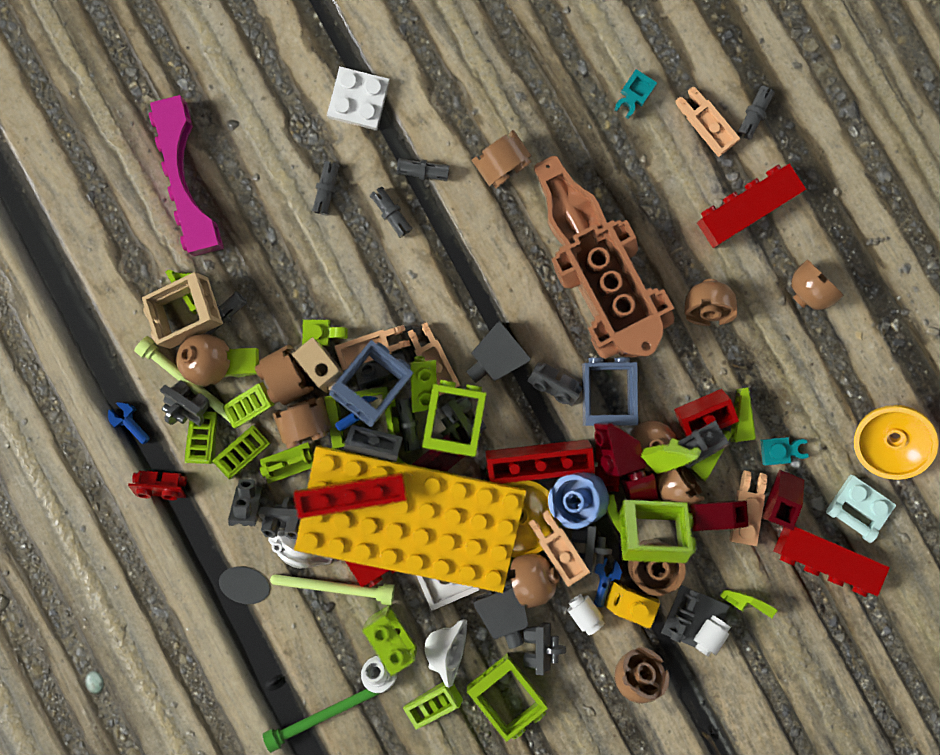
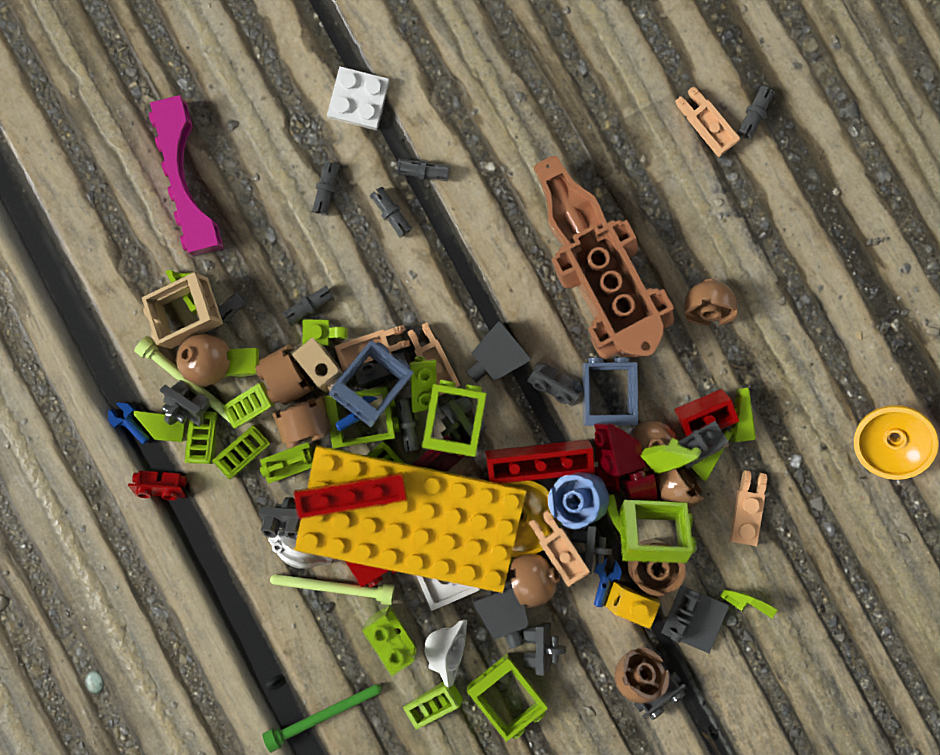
dark grey sticker [219,566,269,604] -> none
dark grey hips [228,479,263,526] -> none
dark grey plate [344,425,403,462] -> none
white piece [361,656,397,693] -> none
medium nougat brick [471,130,532,188] -> none
white brick [567,594,605,635] -> none
teal plate [614,69,657,119] -> none
dark red slope [690,500,749,531] -> none
white brick [694,615,731,657] -> none
red brick [697,163,806,248] -> none
teal plate [760,437,809,465] -> none
dark red slope [761,470,805,530] -> none
red brick [773,527,890,597] -> none
medium nougat cylinder [791,259,844,310] -> none
light aqua plate [826,475,896,543] -> none
none -> lime slope [133,411,184,442]
none -> dark grey pin [282,285,335,326]
none -> dark grey hinge [634,672,687,720]

